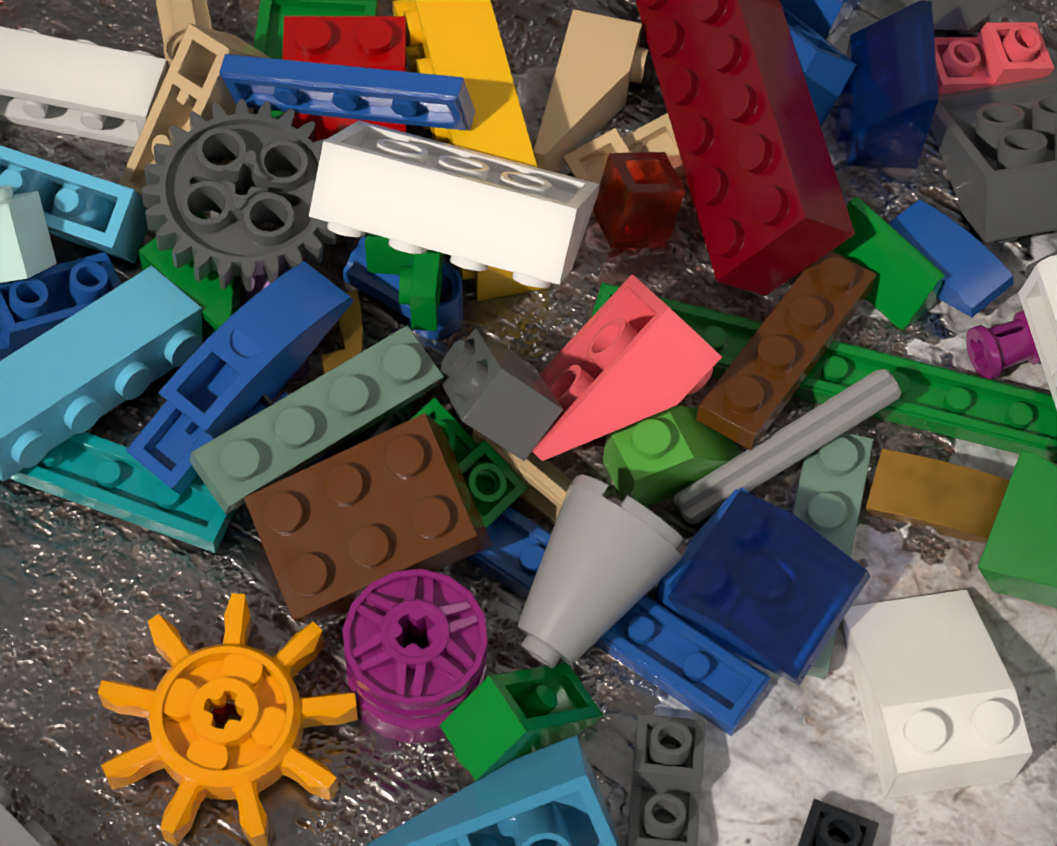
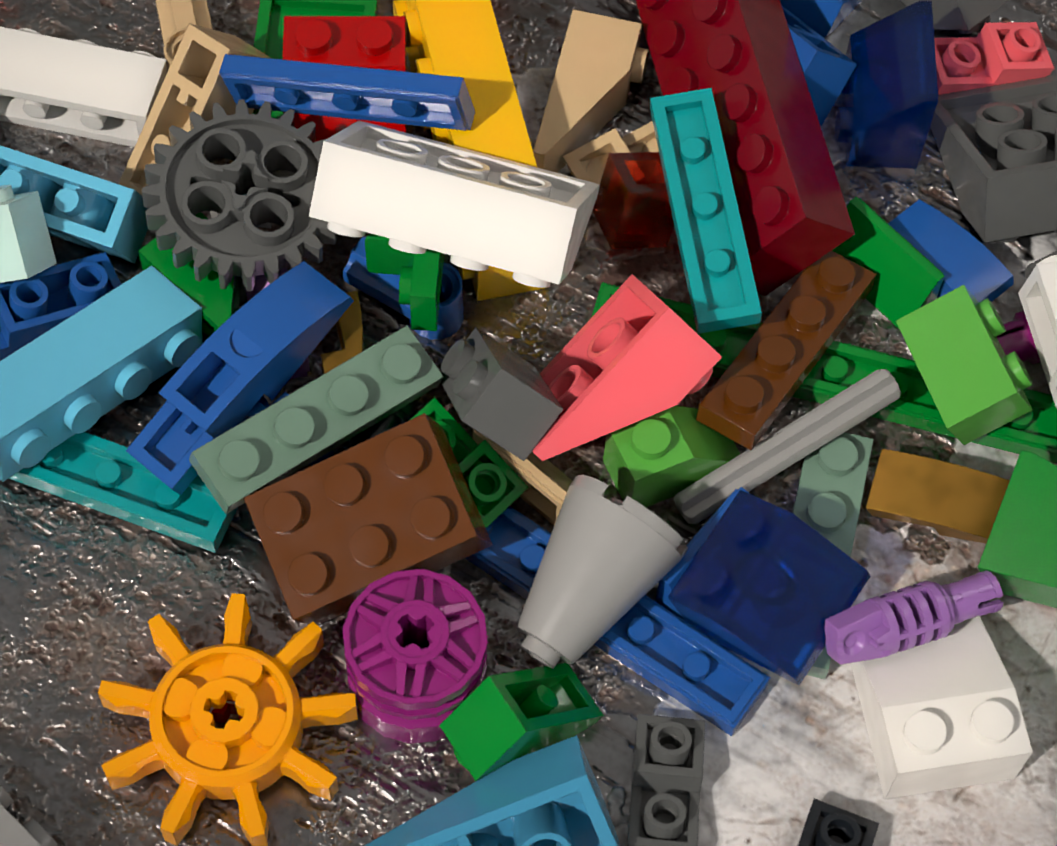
none -> teal plate [650,88,762,334]
none -> medium lavender hinge [825,570,1003,665]
none -> bright green brick [896,285,1033,445]

